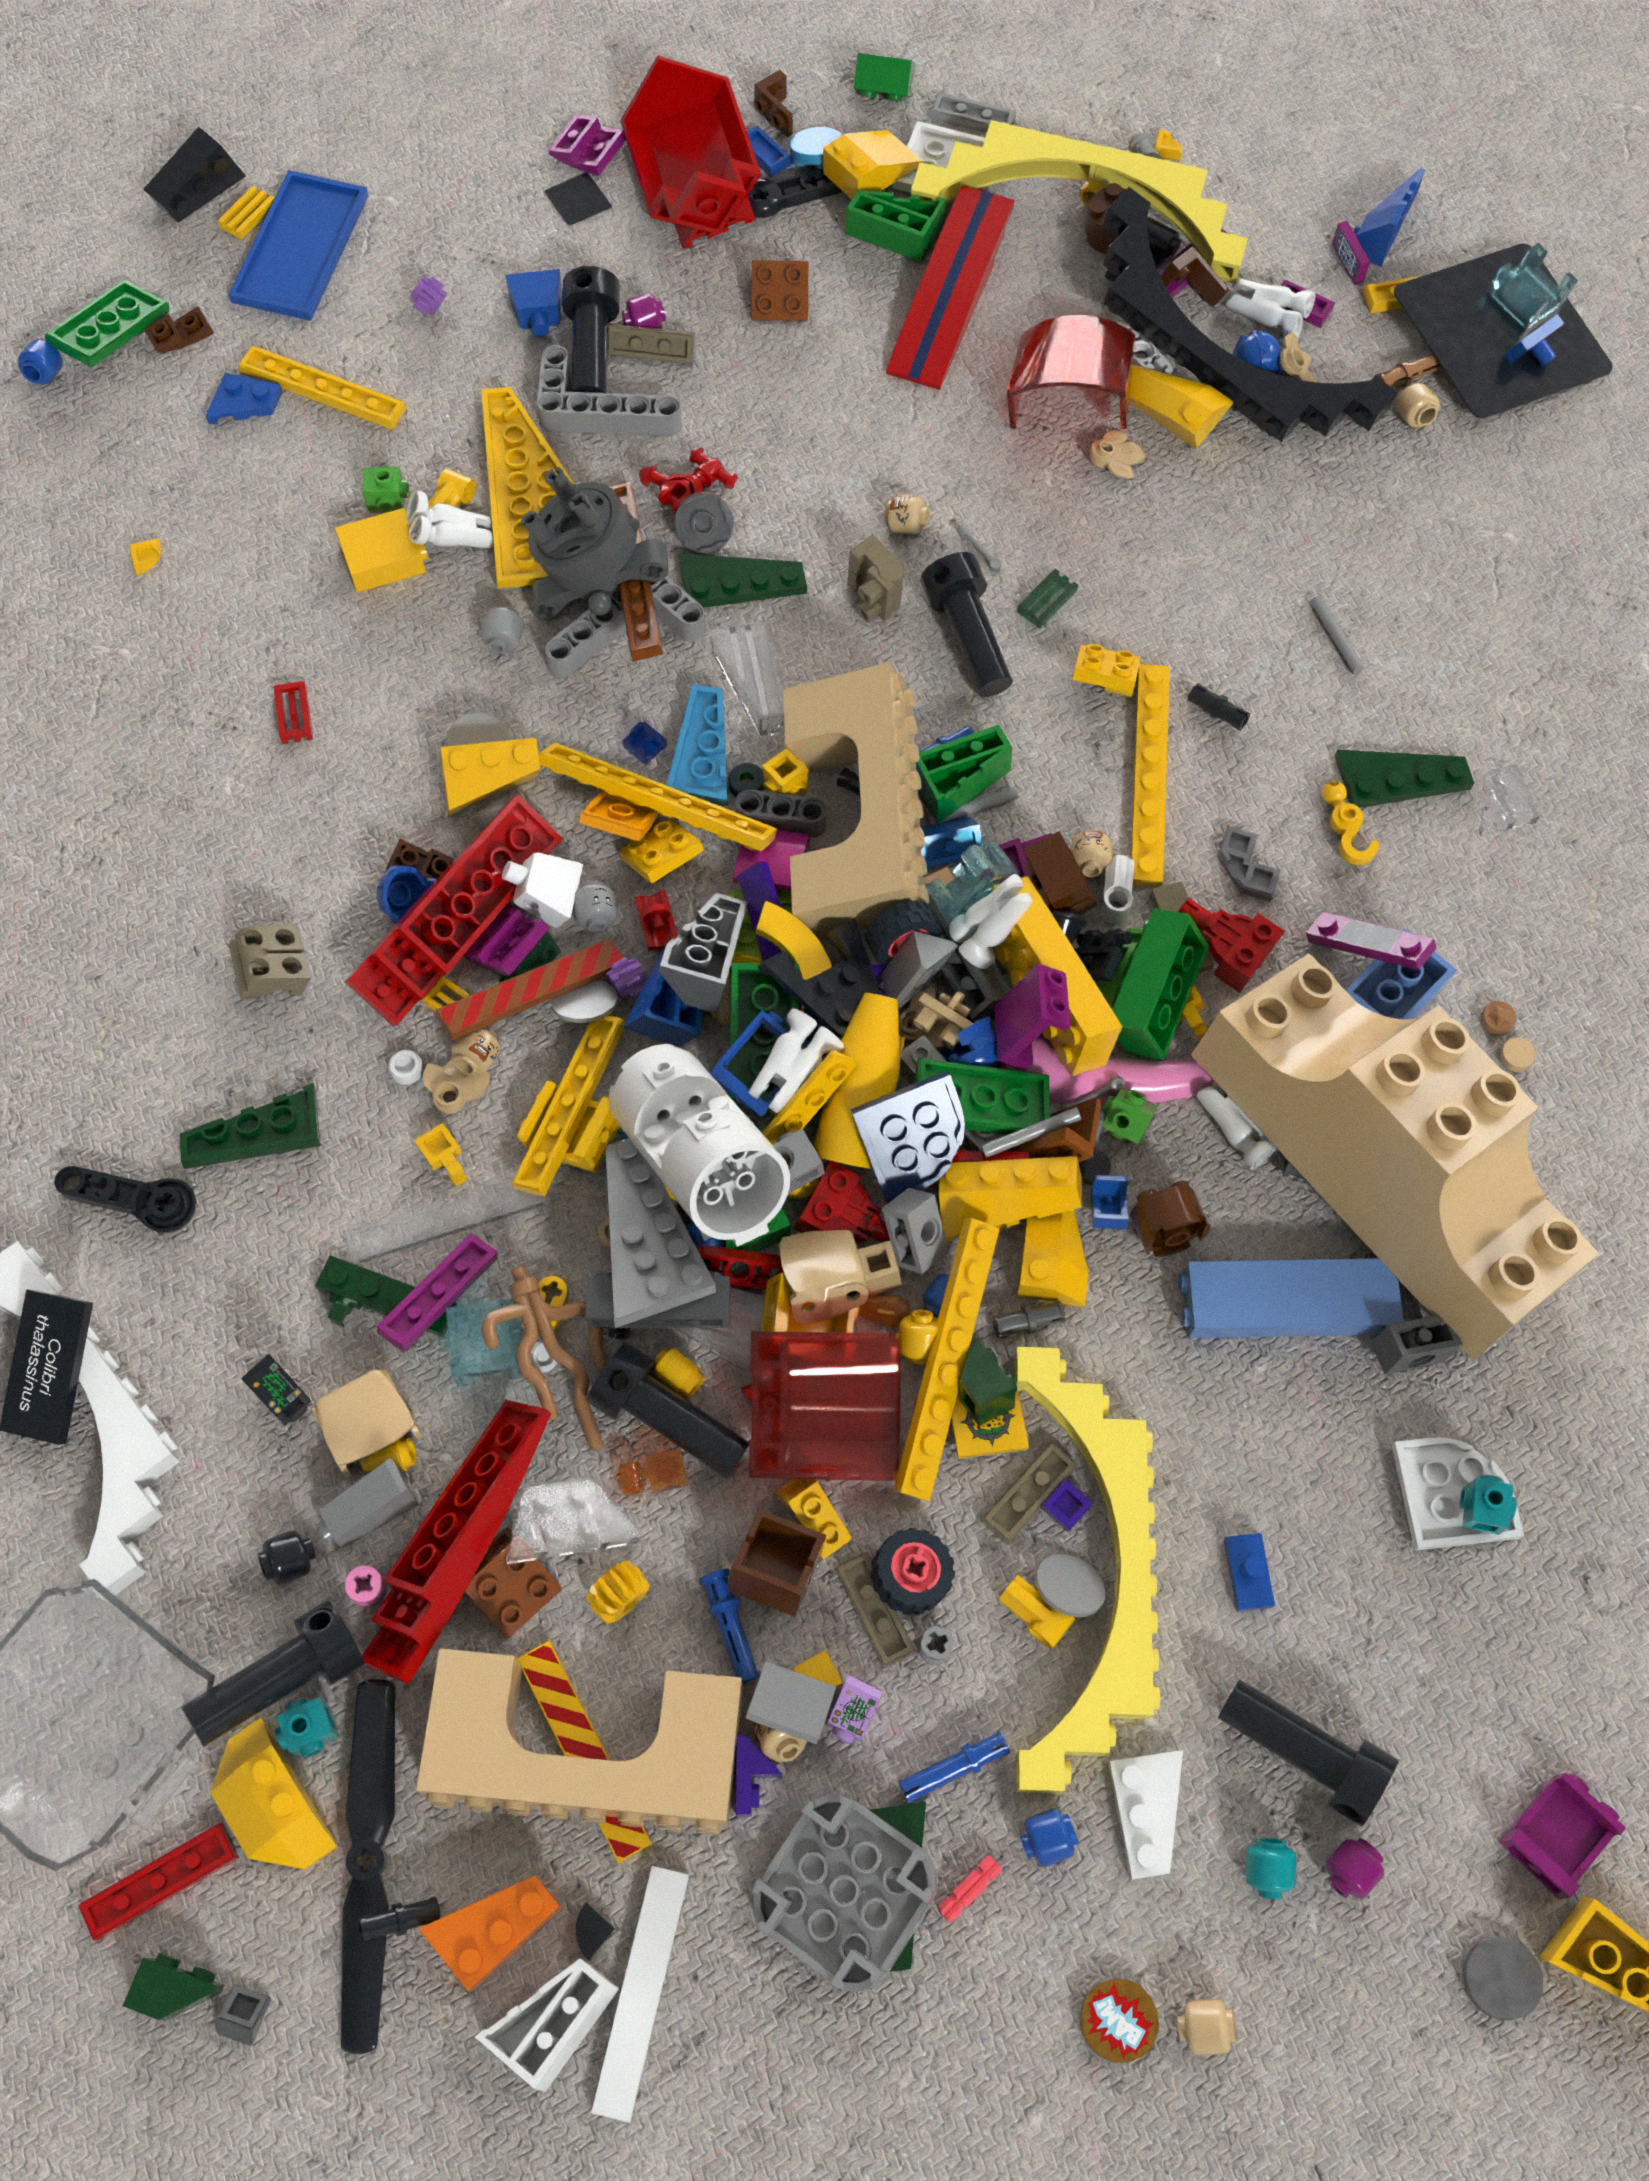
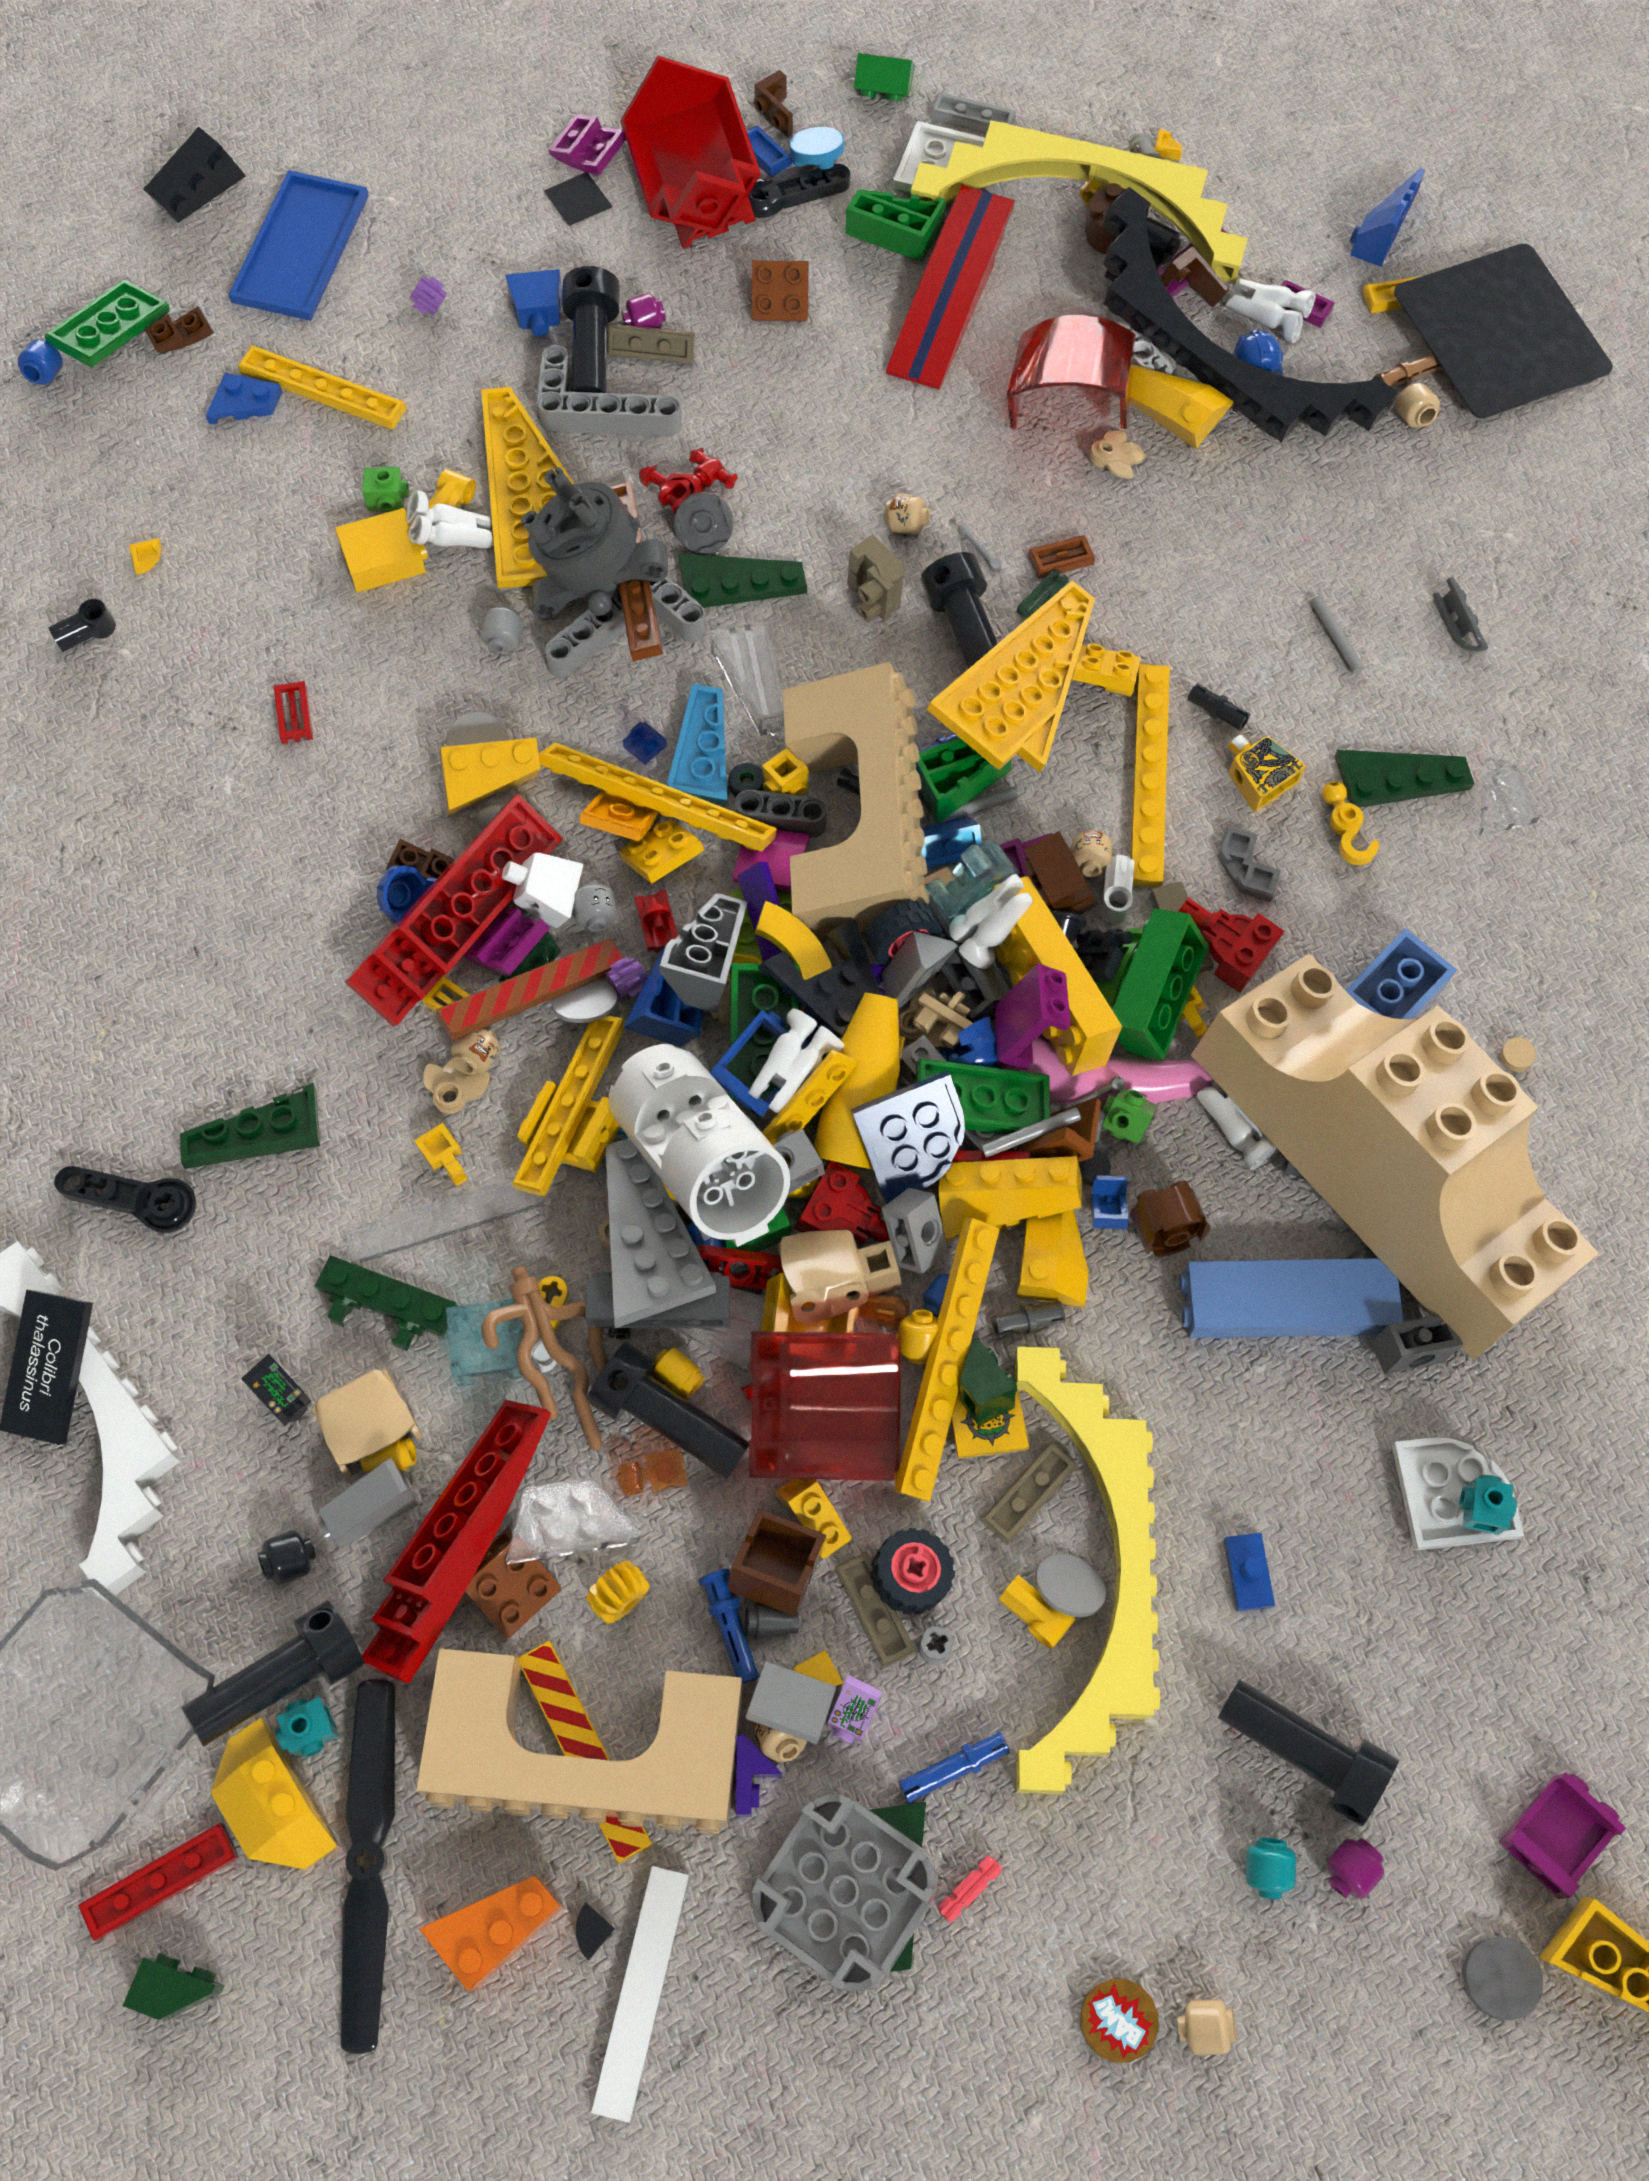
dark grey slope [216,1984,271,2046] -> none
yellow tile [218,186,275,240] -> none
dark tan hips [228,924,311,999] -> none
bright pink wheel [345,1565,387,1607] -> none
black pin [357,1897,440,1942] -> none
magenta plate [376,1233,498,1353] -> none
white tile [388,1050,424,1085] -> none
white wedge [475,1958,619,2092] -> none
yellow slope [823,130,922,199] -> none
blue head [1019,1808,1079,1867] -> none
dark purple plate [1041,1480,1093,1532] -> none
white wing [1108,1750,1183,1880] -> none
tan plate [1279,333,1317,382] -> none
magenta plate [1306,912,1437,970] -> none
magenta tile [1332,221,1370,285] -> none
medium nougat tile [1480,1001,1517,1035] -> none
clear light blue panel [1487,242,1578,329] -> none
blue tile [1504,314,1564,367] -> none
none -> black piece [48,599,116,652]
none -> dark grey cone [744,1602,799,1640]
none -> yellow wing [926,580,1095,773]
none -> dark orange tile [1028,535,1095,579]
none -> torso [1228,735,1306,812]
none -> dark grey piece [1433,577,1488,651]

